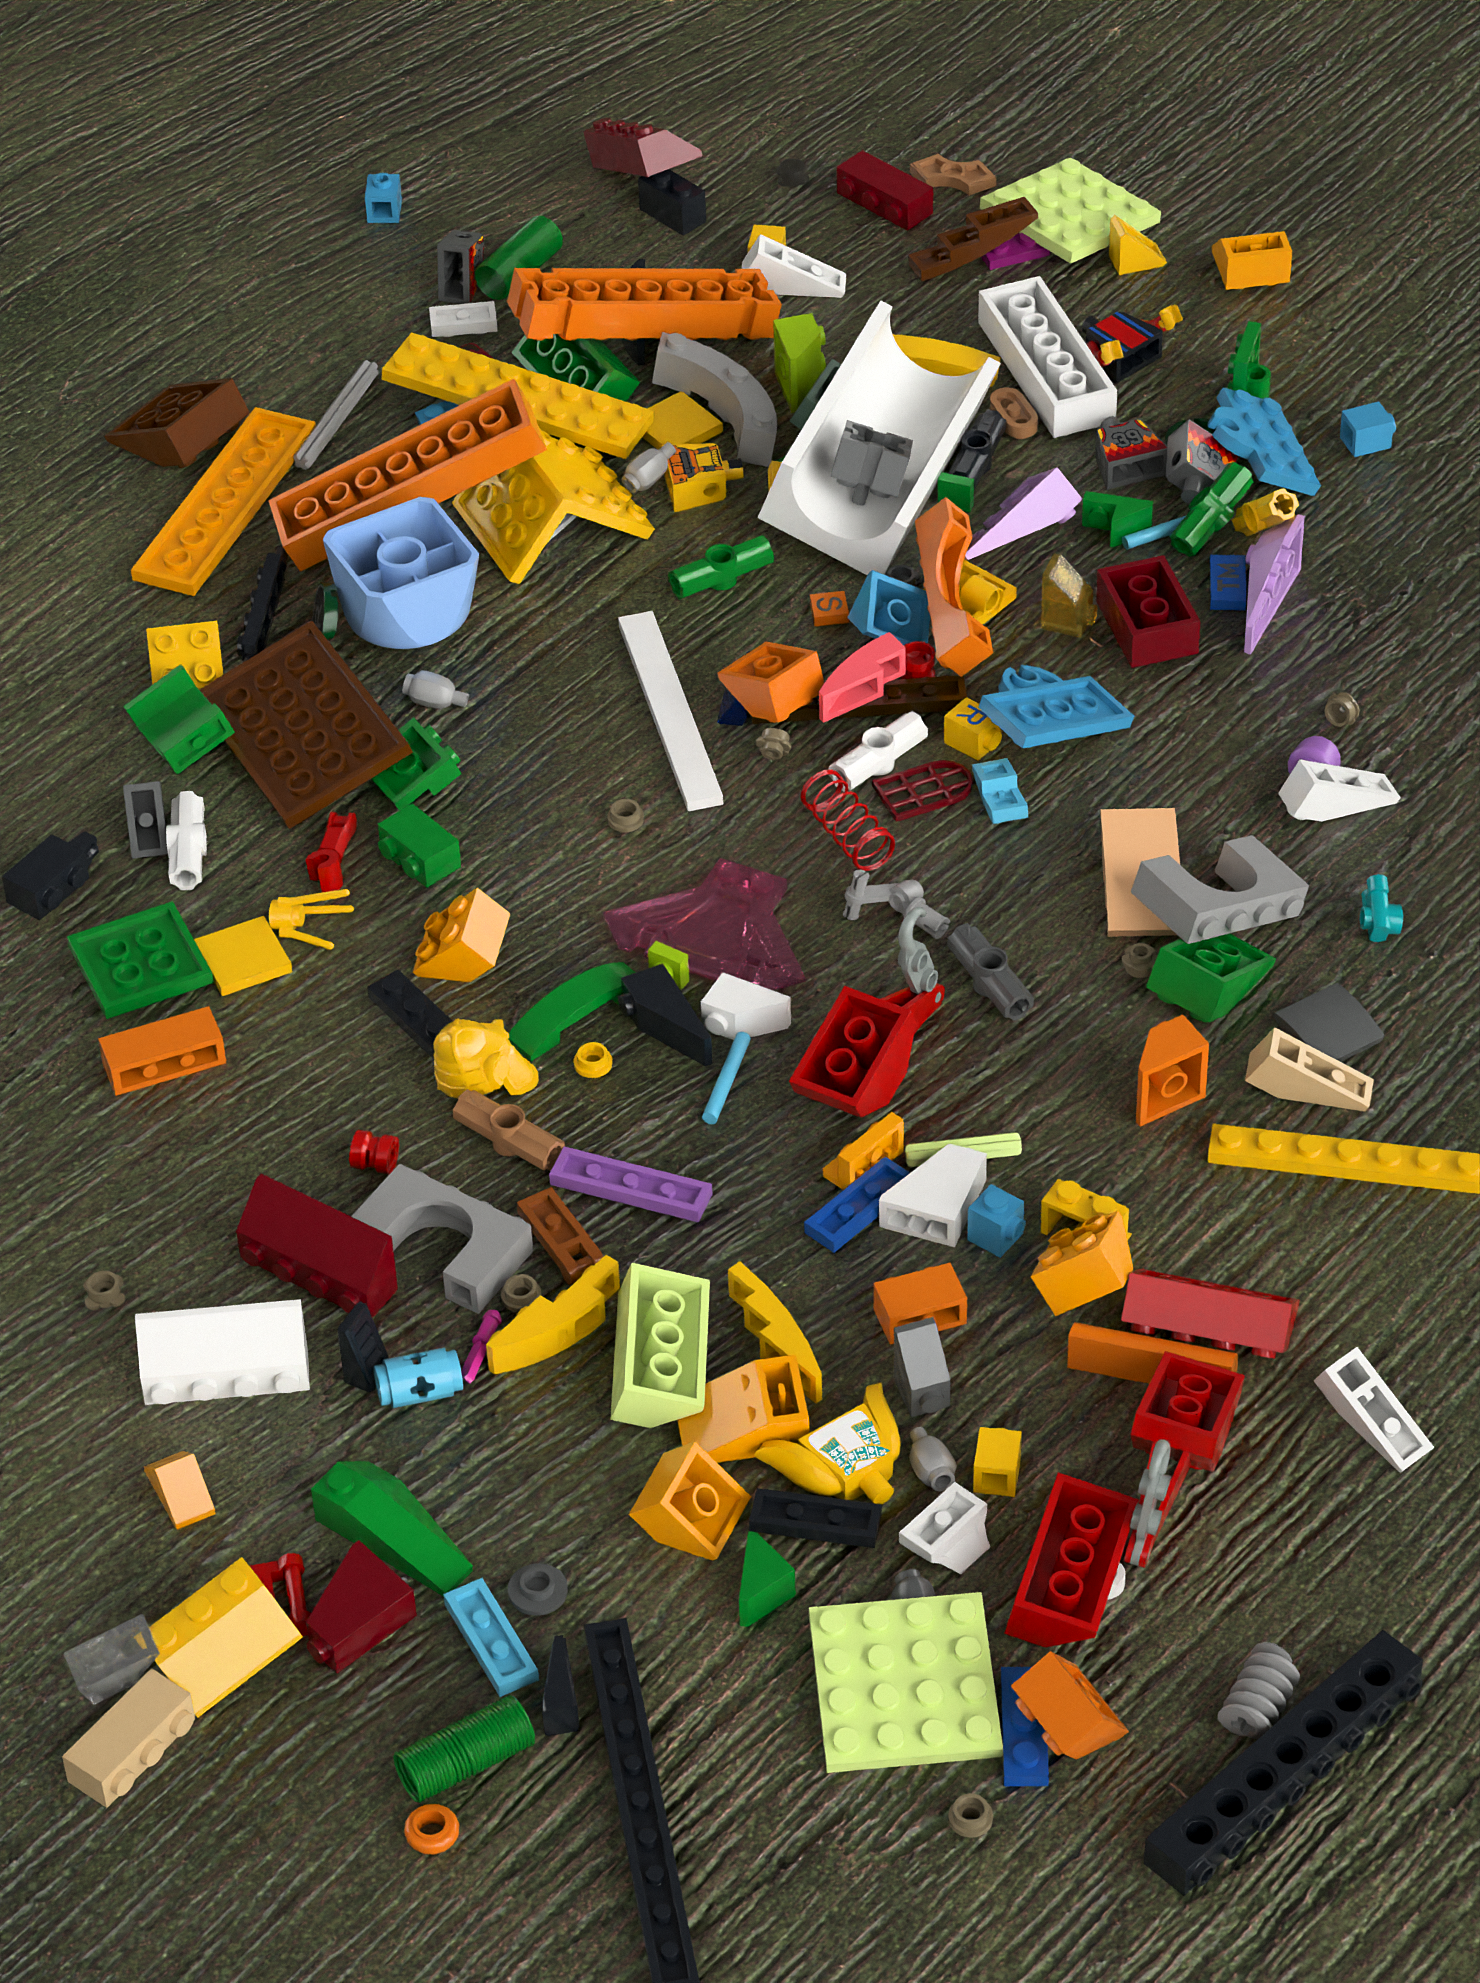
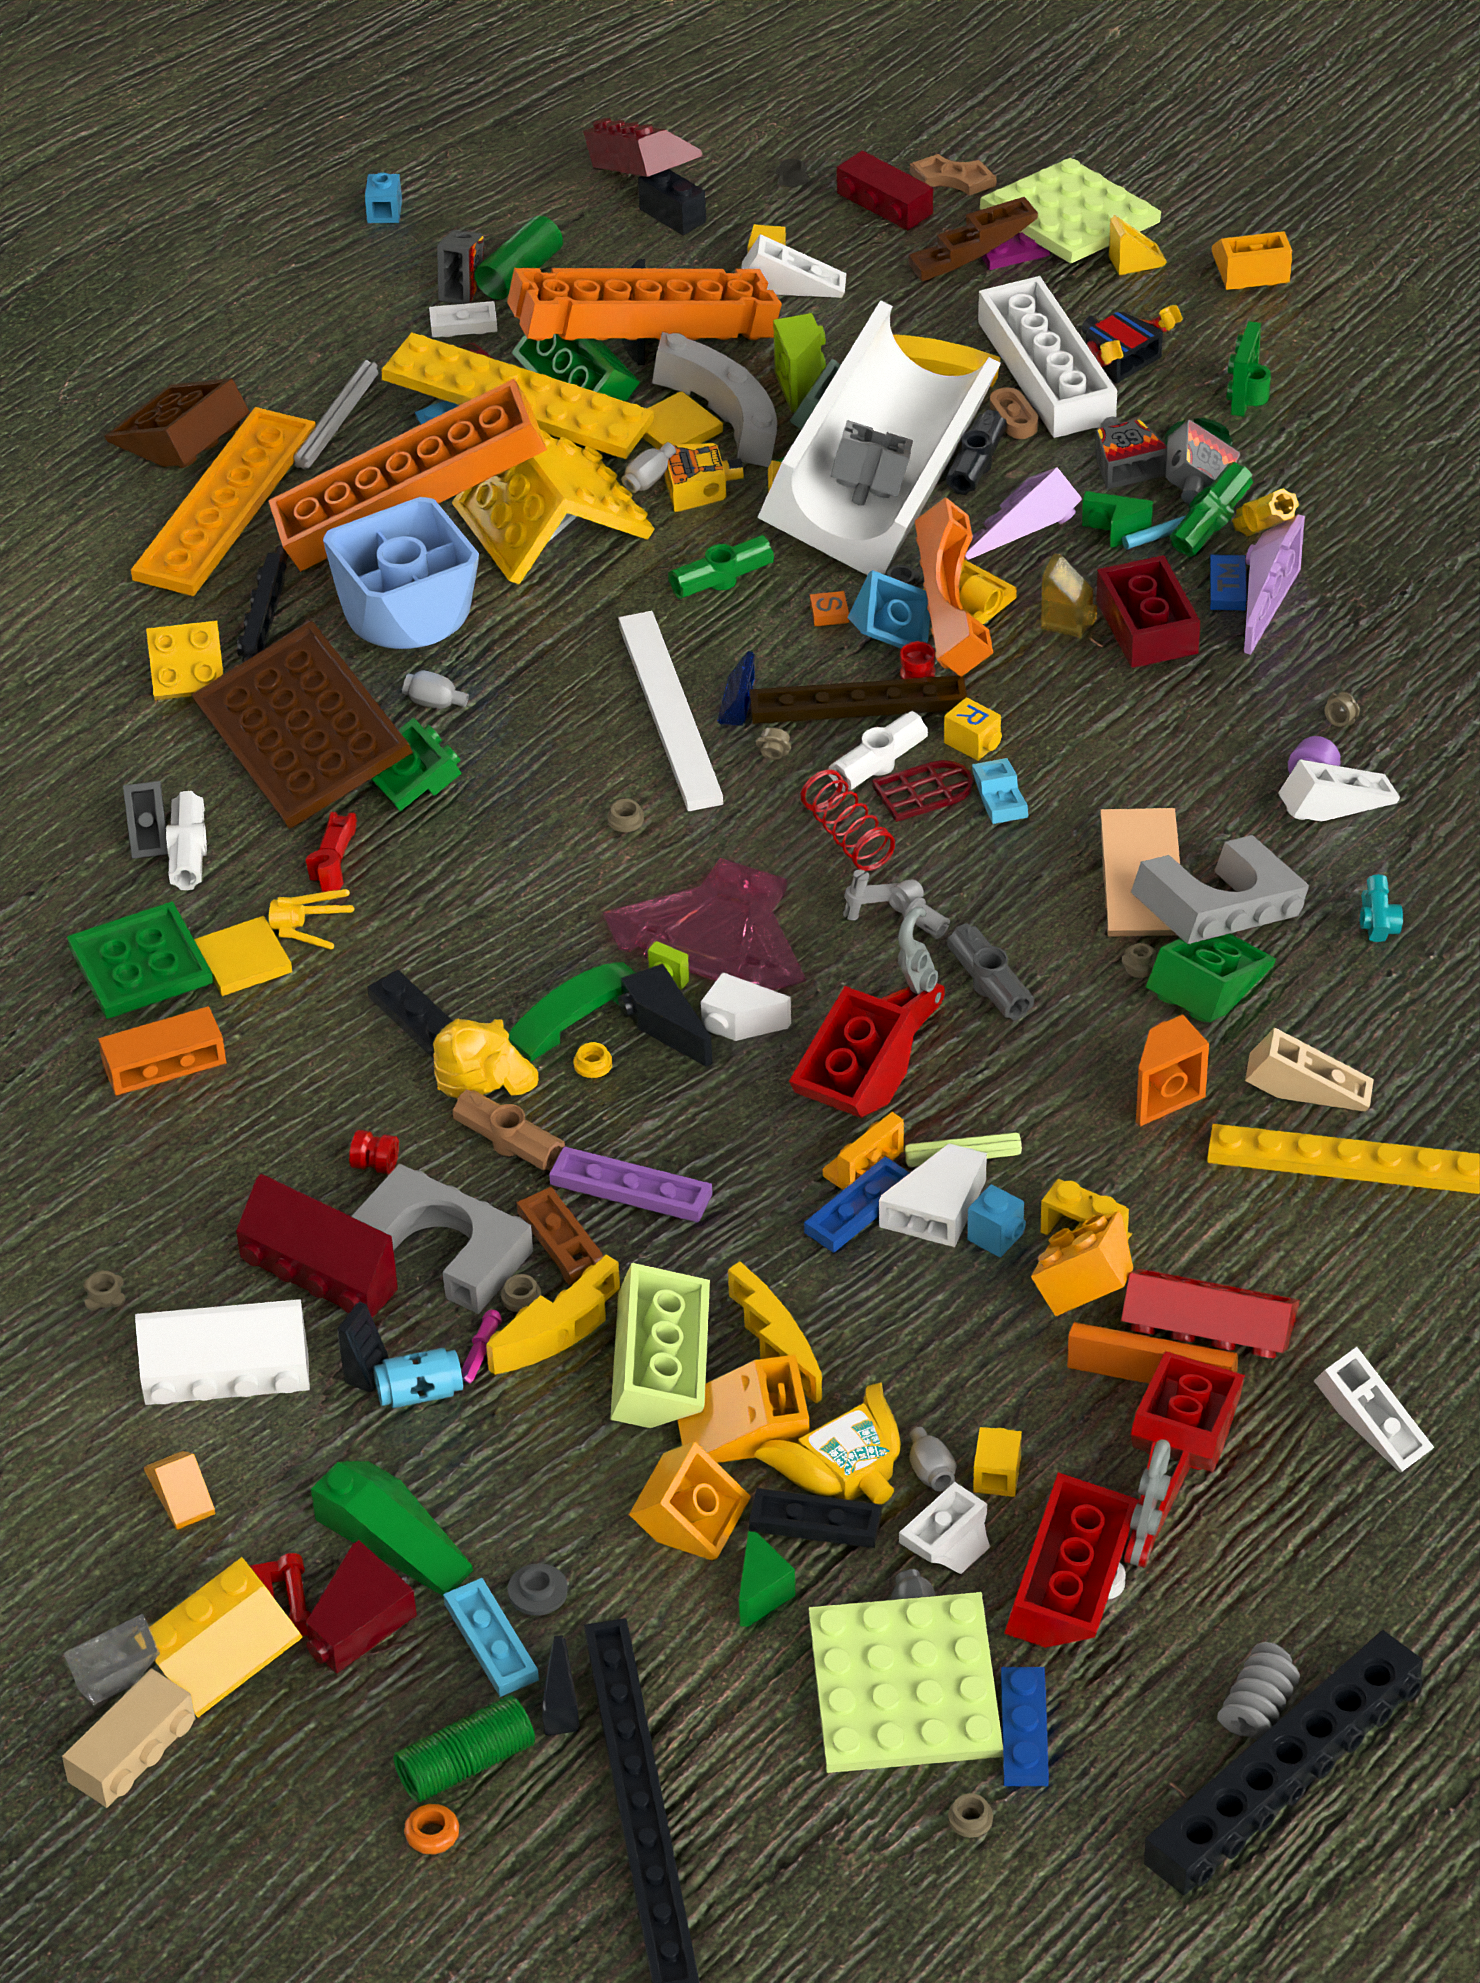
black hinge [2,831,99,921] -> none
green panel [123,664,235,775] -> none
dark green tile [312,582,338,645] -> none
green brick [378,803,461,888] -> none
light orange slope [412,888,510,982] -> none
medium azure bar [702,1032,751,1124] -> none
orange slope [717,641,824,723] -> none
coral slope [819,632,906,723] -> none
orange brick [873,1263,967,1345] -> none
slope [894,1317,950,1417] -> none
green tile [938,472,974,513] -> none
dark azure plate [978,665,1134,748] -> none
orange slope [1011,1651,1129,1760] -> none
dark azure plate [1208,387,1321,496] -> none
dark grey slope [1273,983,1385,1062] -> none
dark azure brick [1340,401,1396,457] -> none

